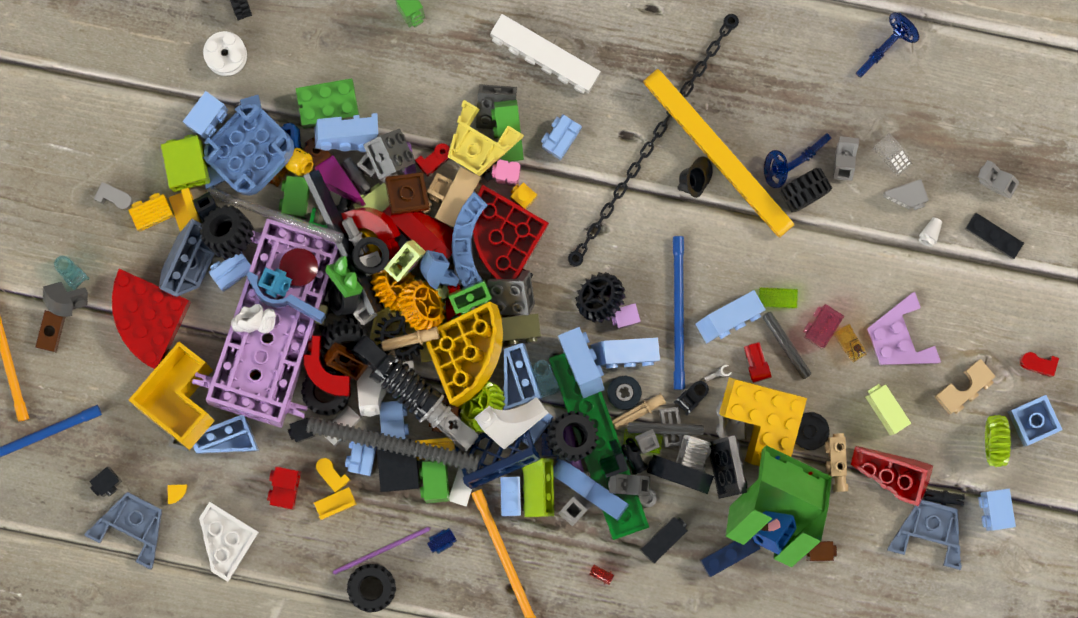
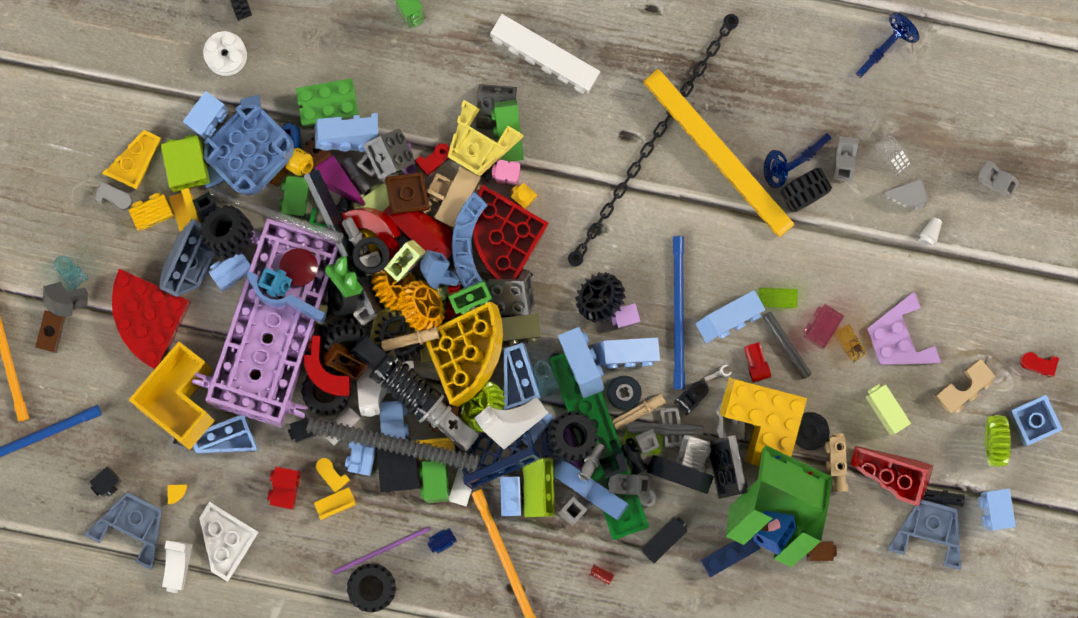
white hair [231,304,276,333] -> none
light blue brick [541,114,582,160] -> none
black piece [677,156,713,198] -> none
black plate [965,213,1024,260] -> none
none -> yellow wing [102,130,162,190]
none -> white arch [162,541,193,593]
none -> light grey pin [578,443,606,481]

